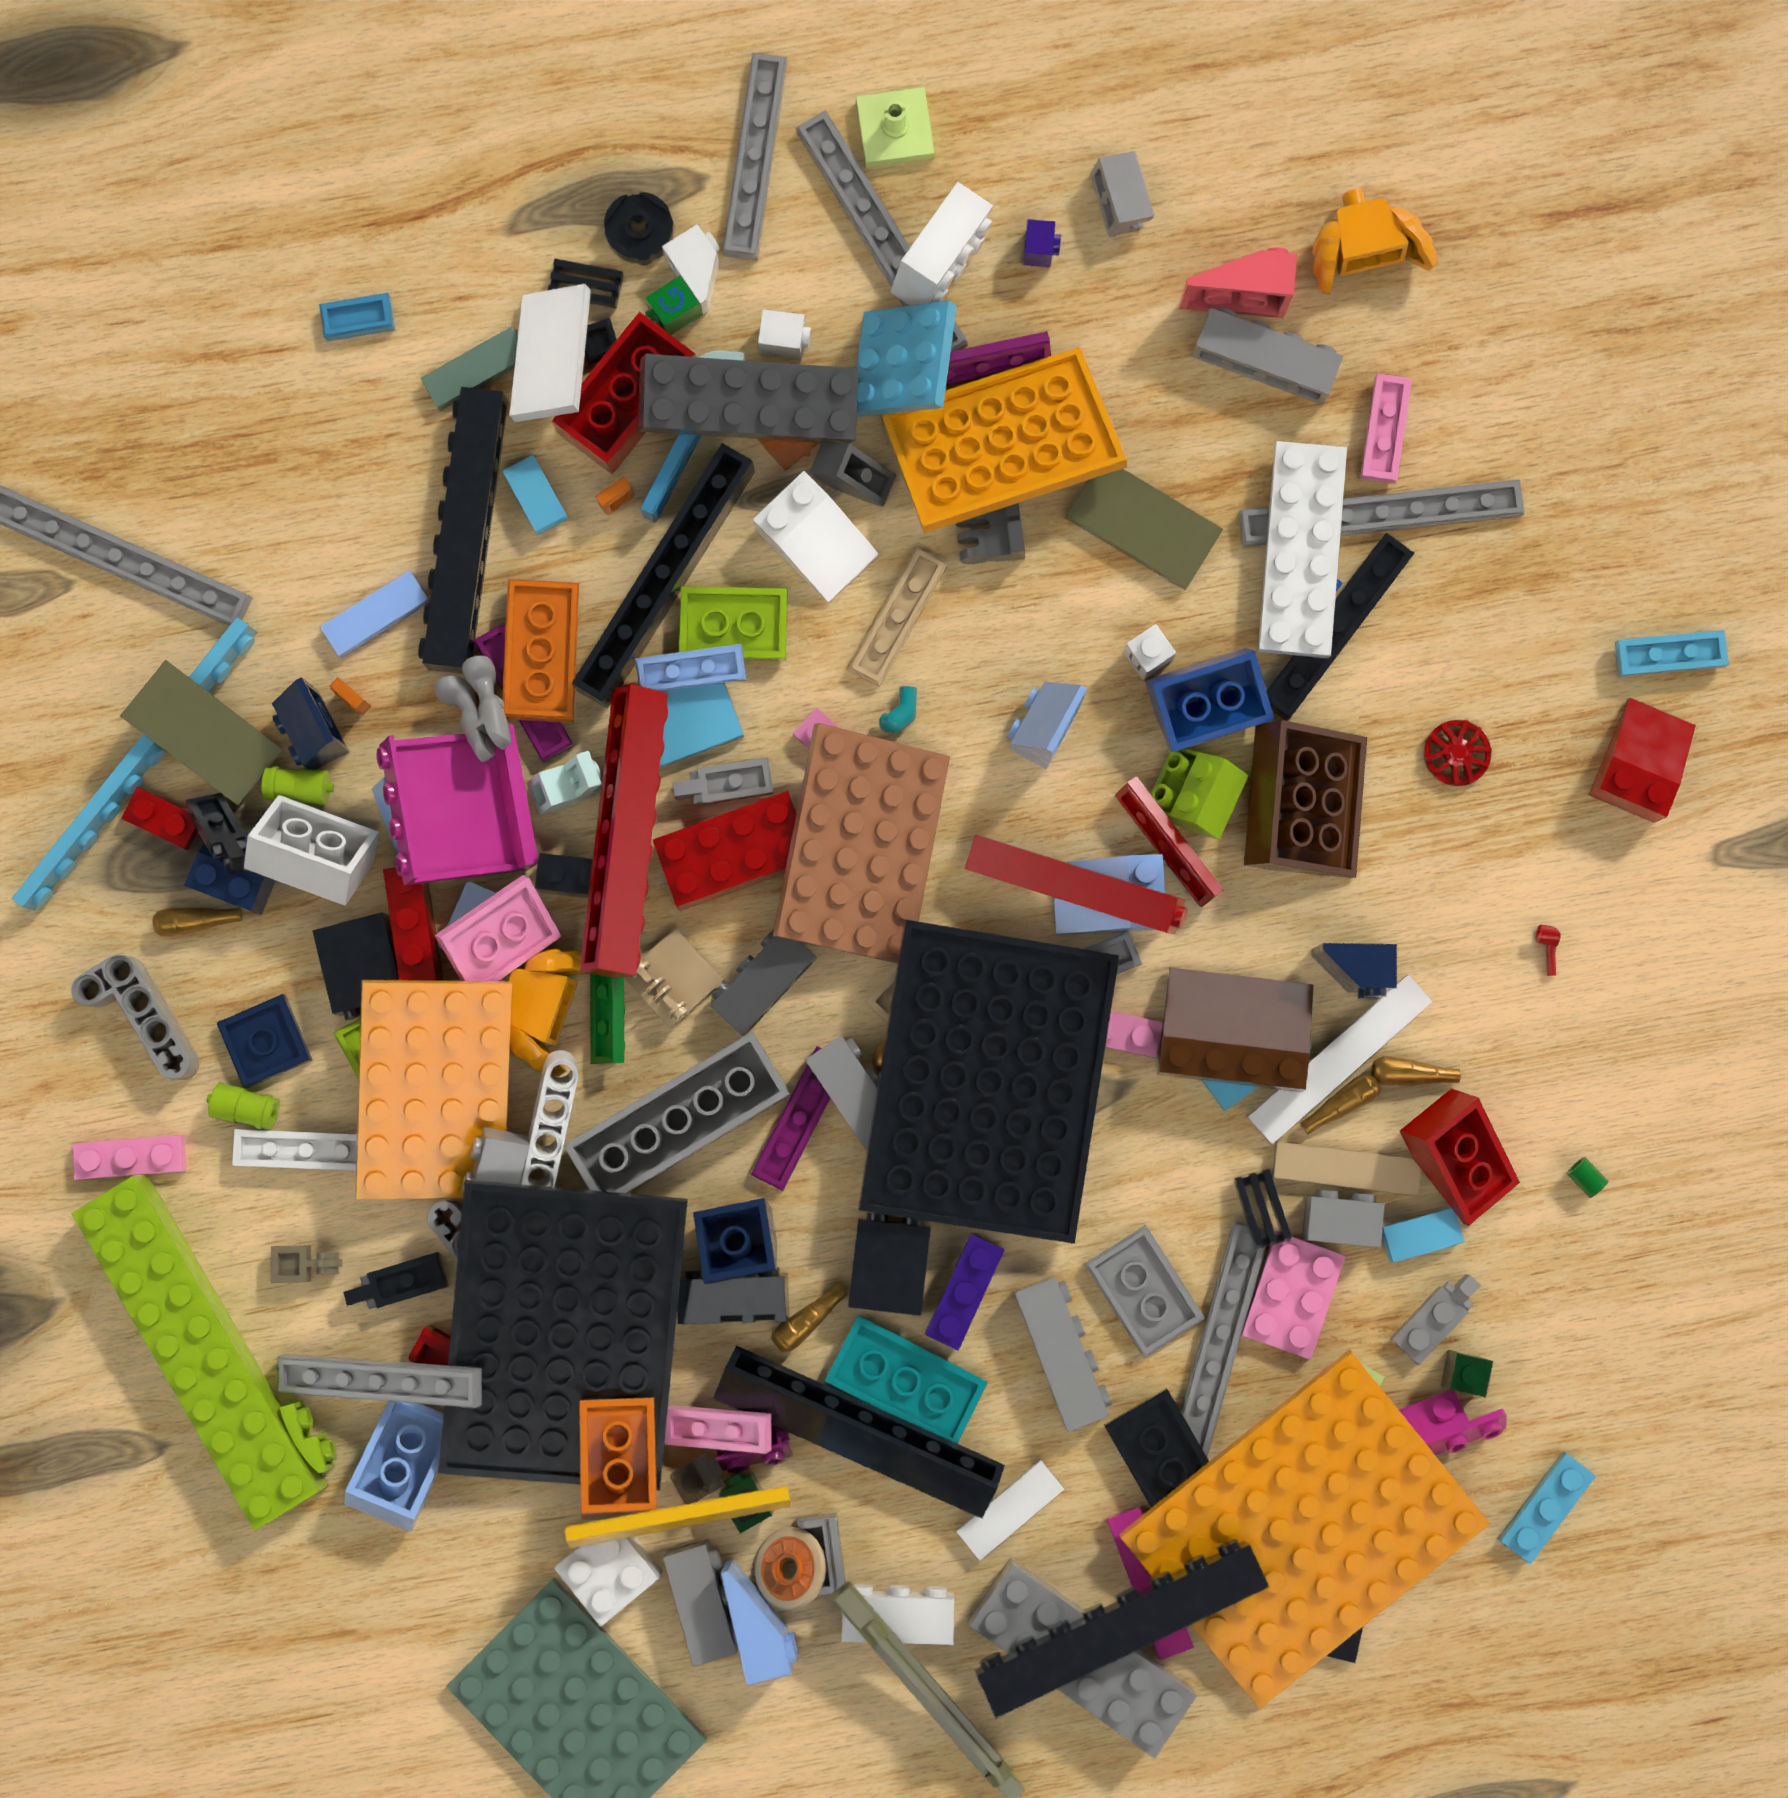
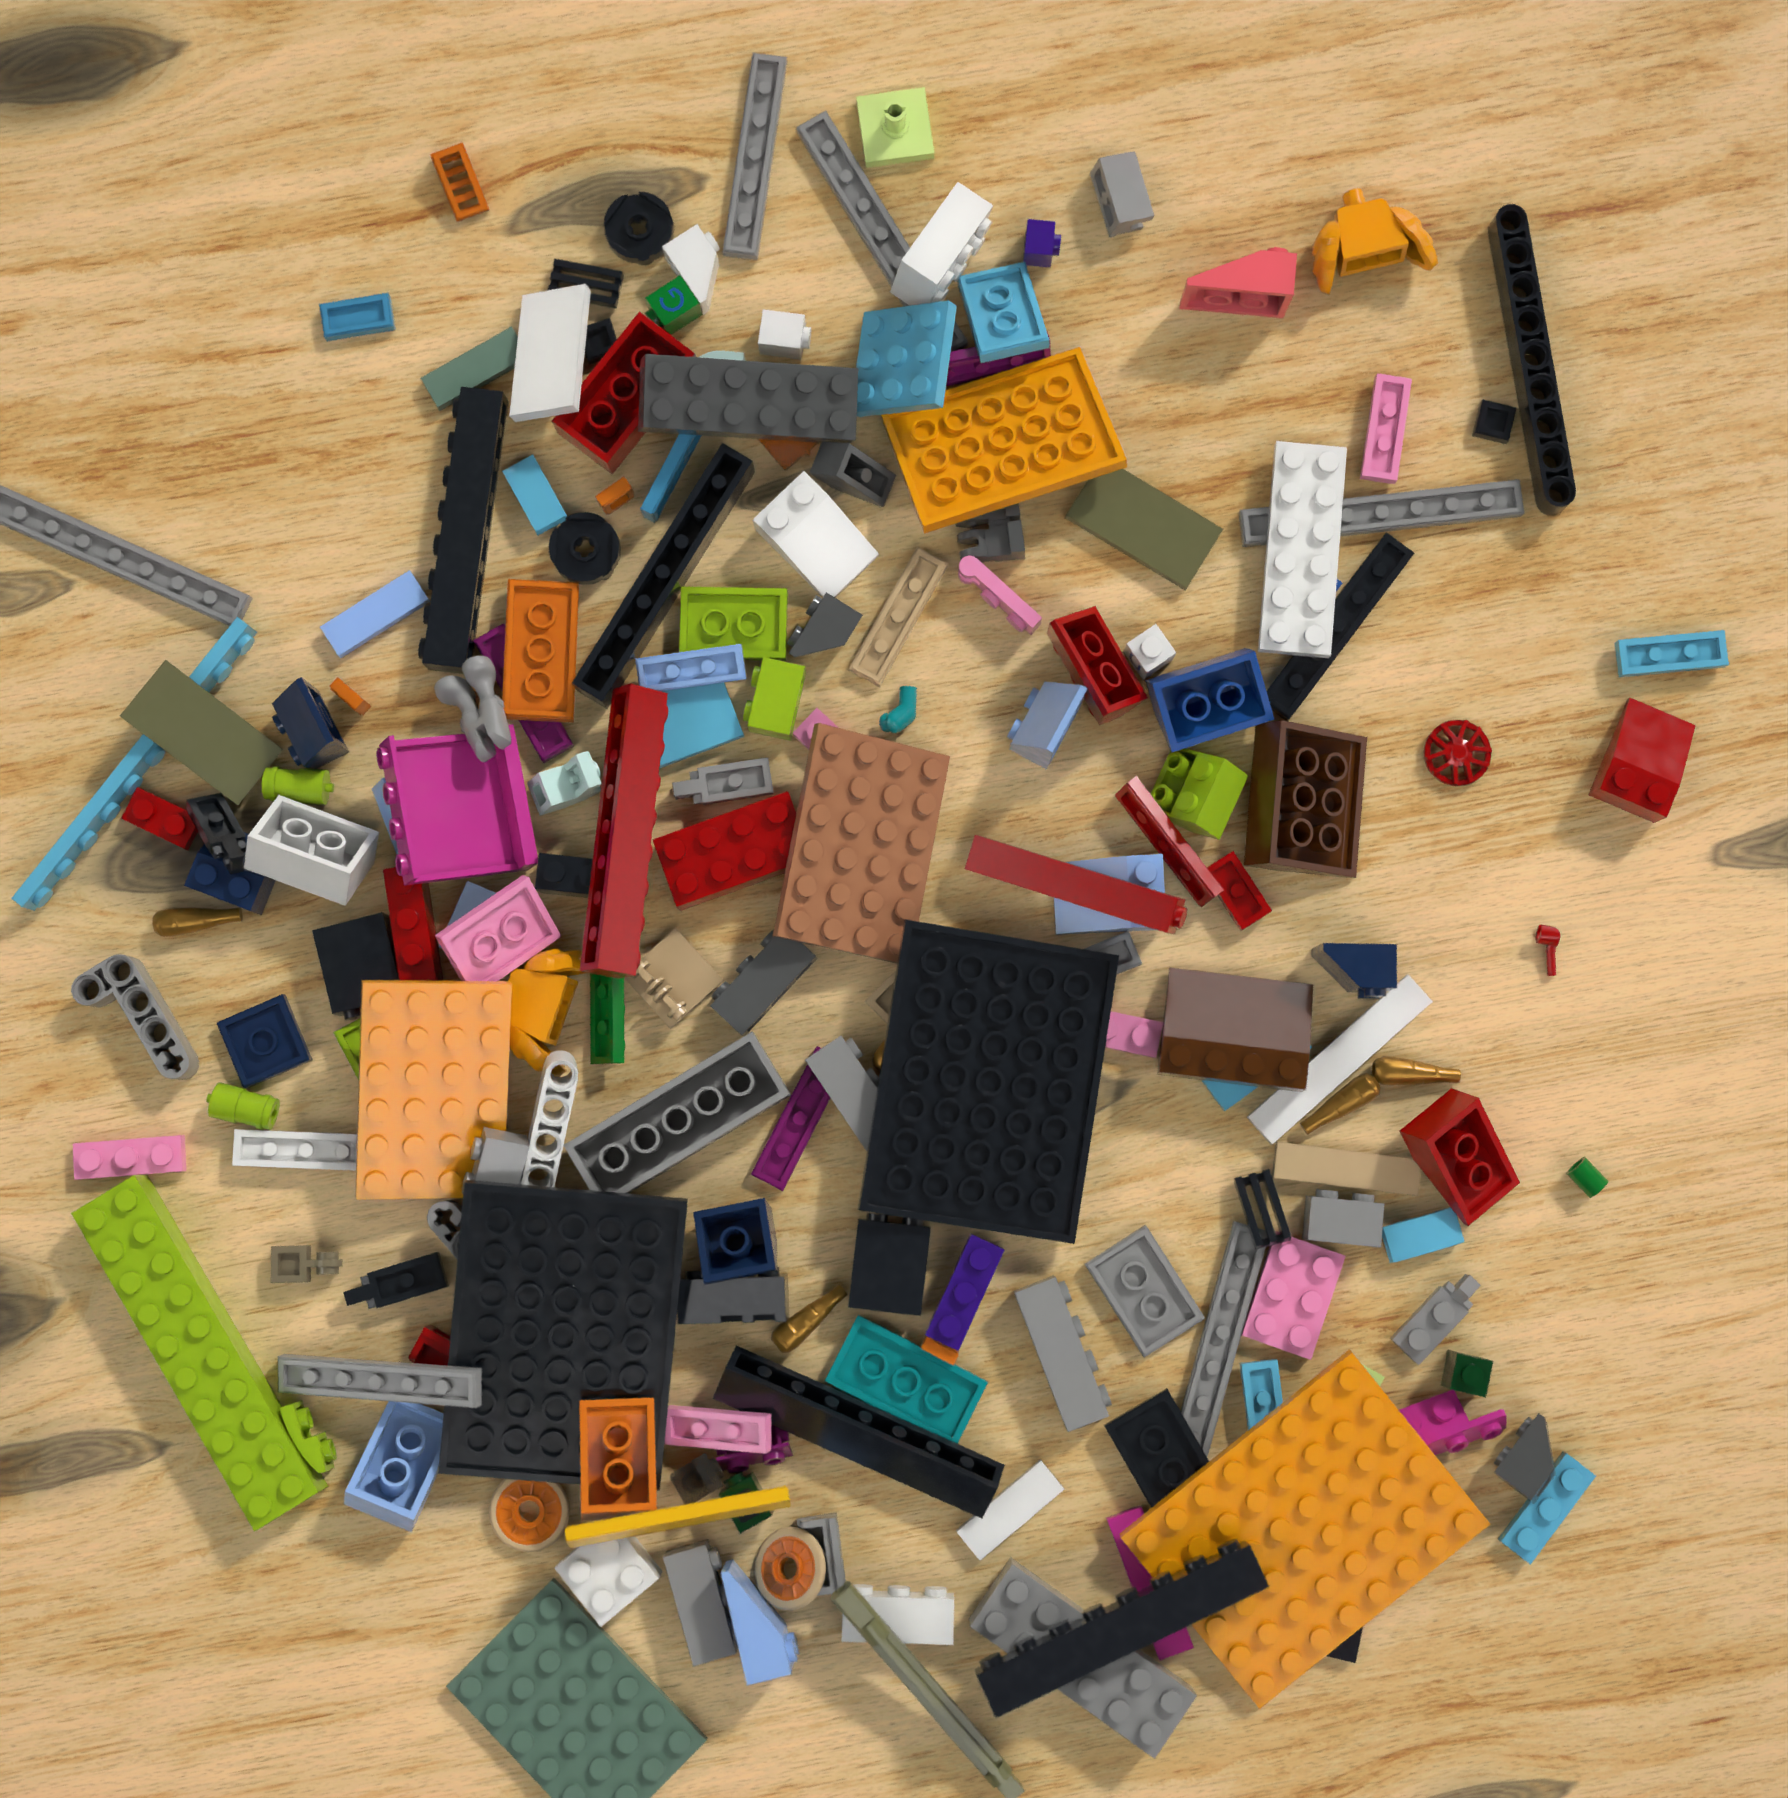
light grey brick [1192,307,1343,405] -> none
none -> orange slope [430,142,489,222]
none -> orange wheel [489,1479,570,1552]
none -> black plate [549,512,621,585]
none -> lime brick [743,657,806,741]
none -> dark grey slope [787,592,863,657]
none -> orange tile [921,1336,959,1365]
none -> medium azure tile [957,262,1050,363]
none -> bright pink plate [958,555,1042,635]
none -> red slope [1047,606,1148,726]
none -> red plate [1207,851,1272,931]
none -> medium azure plate [1240,1359,1283,1430]
none -> black tile [1472,399,1517,444]
none -> black beam [1488,204,1576,516]
none -> dark grey slope [1494,1413,1556,1504]

